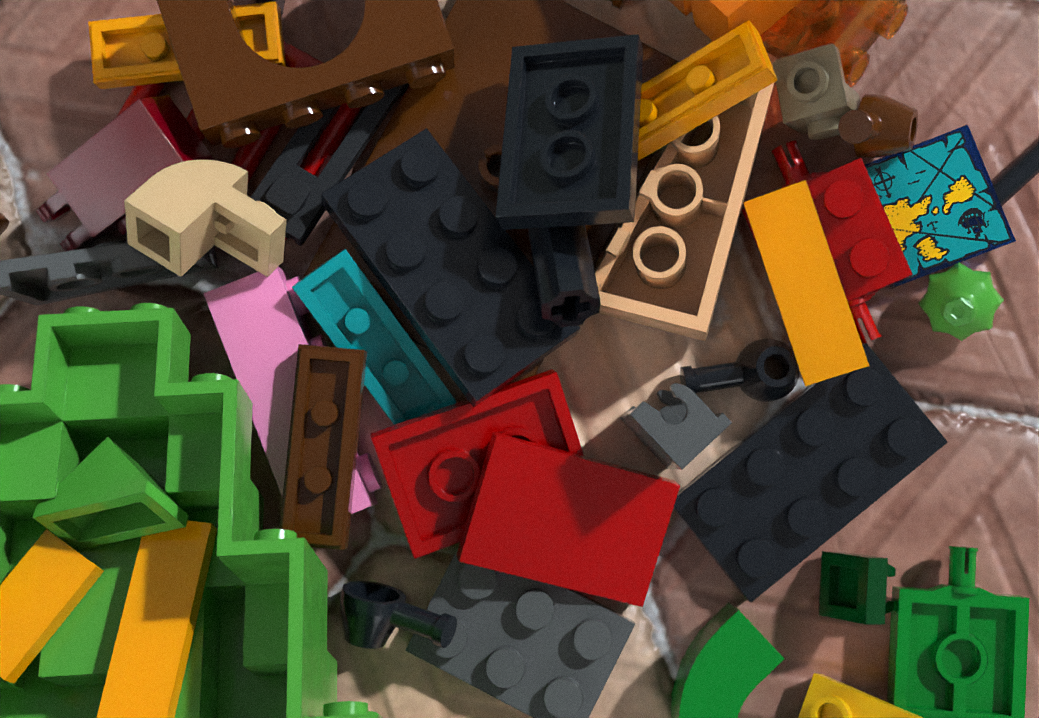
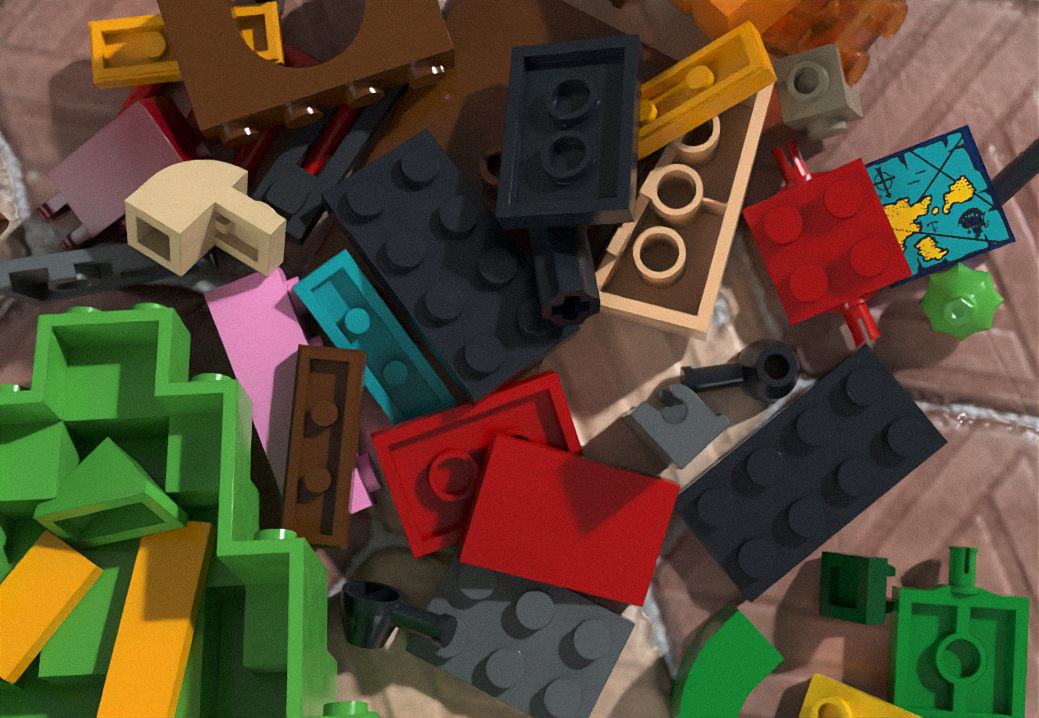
light orange tile [743,180,869,386] -> none
reddish brown bar [838,94,918,158] -> none

